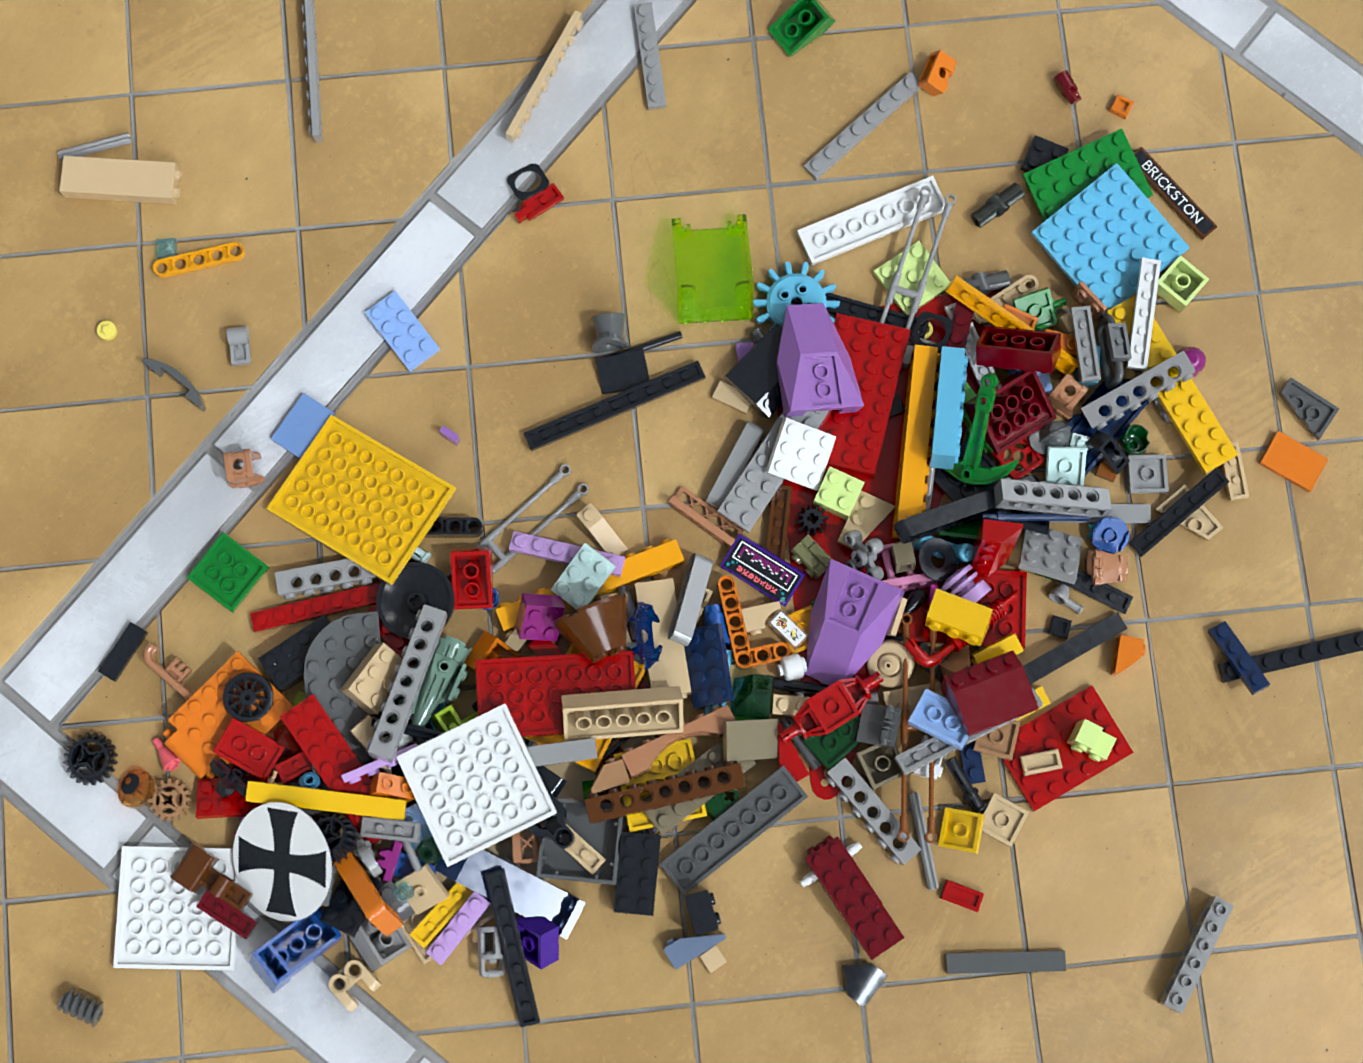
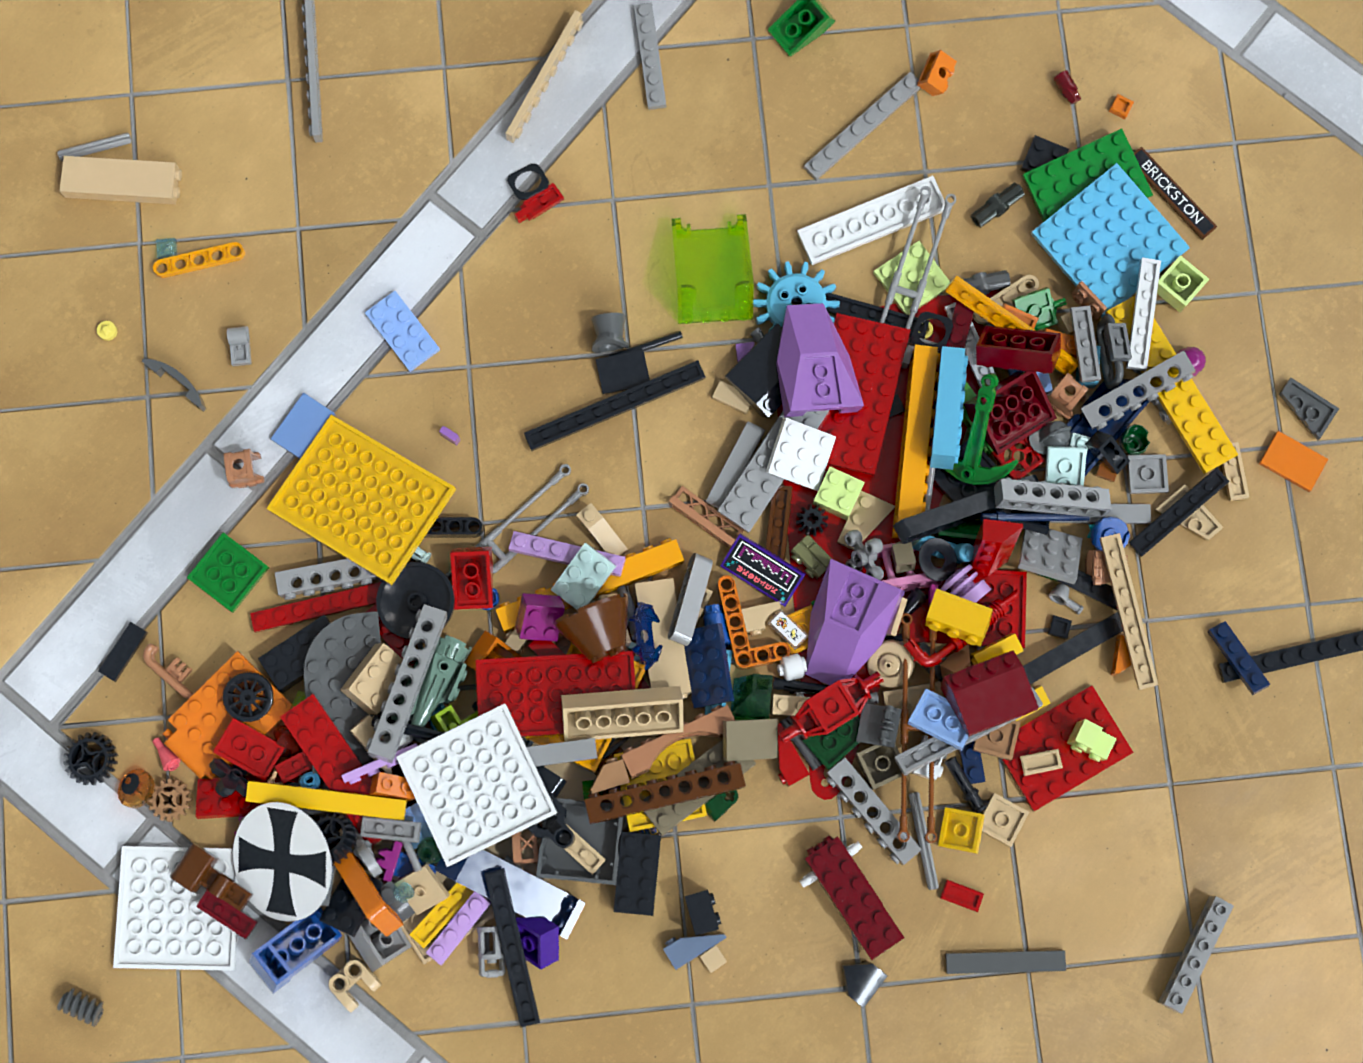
dark grey plate [660,765,808,895] -> none
none -> tan plate [1099,533,1158,690]

